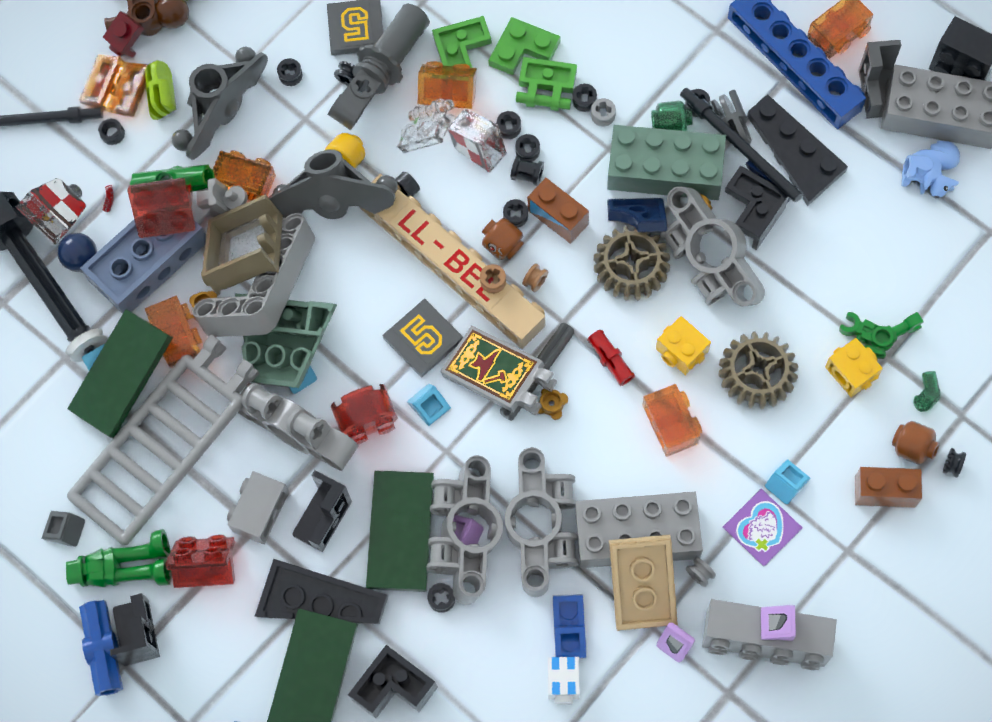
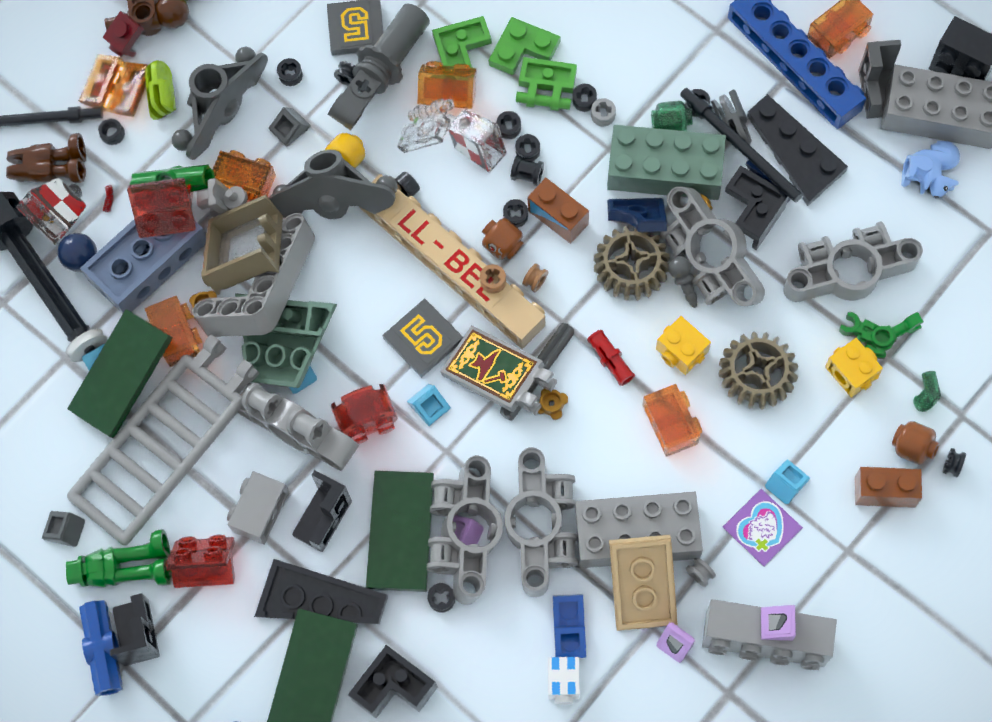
none -> reddish brown piece [6,133,87,183]
none -> dark grey slope [268,107,311,146]
none -> dark grey bar [668,256,697,308]
none -> light grey piece [783,221,923,302]

